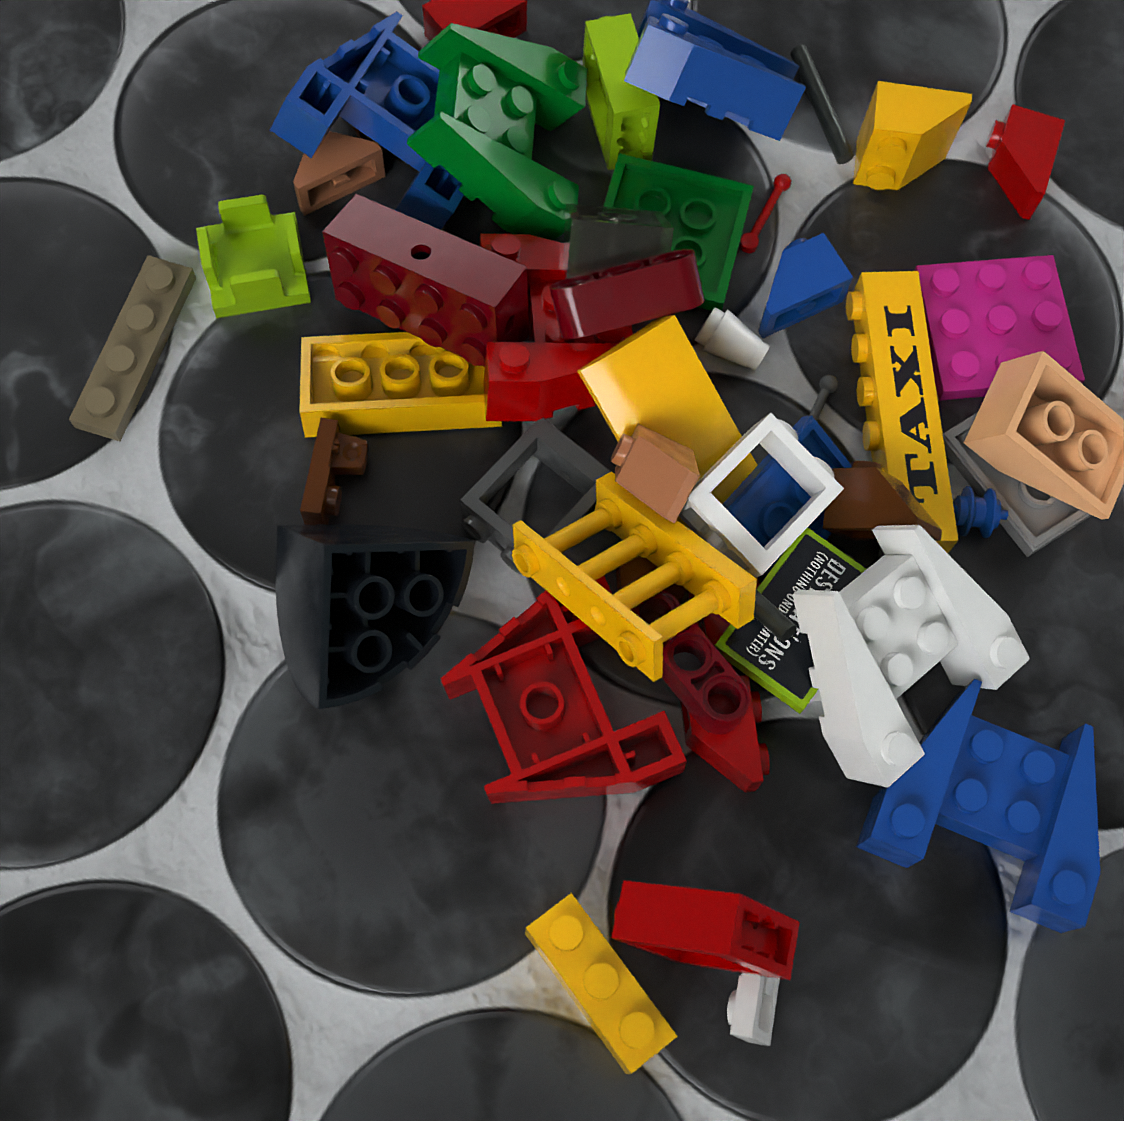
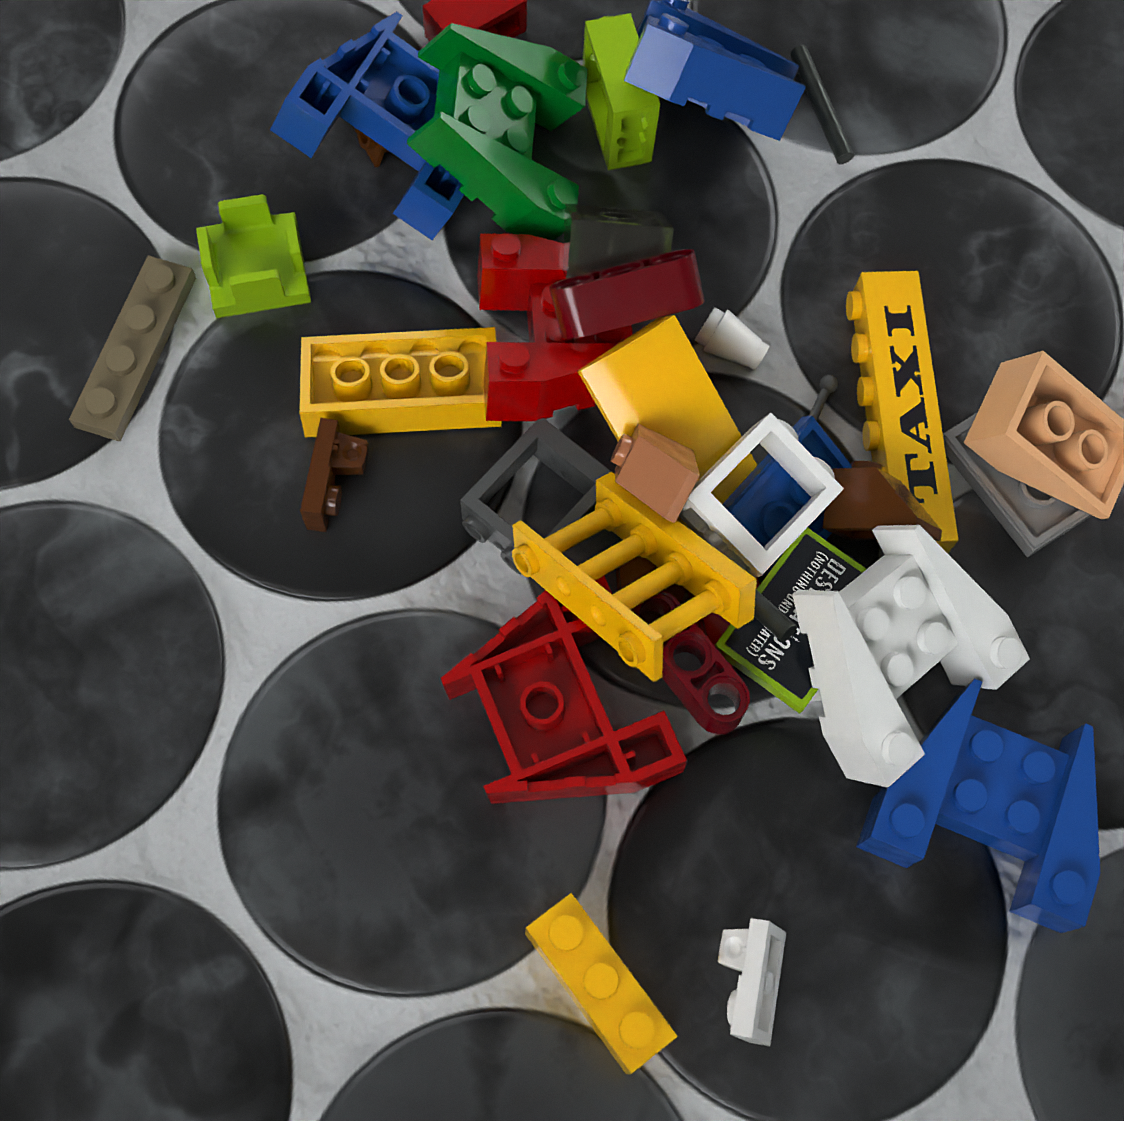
black brick [276,524,475,709] -> none
nougat slope [293,131,385,216] -> none
dark red brick [322,194,529,367] -> none
green plate [590,153,754,311] -> none
red window [611,880,800,980] -> none
red slope [680,675,770,792] -> none
red hinge [739,173,792,253] -> none
blue slope [758,233,853,339] -> none
yellow slope [853,81,972,190] -> none
dark pink plate [914,255,1085,400] -> none
blue wheel [953,486,1008,538] -> none
red slope [986,104,1065,220] -> none

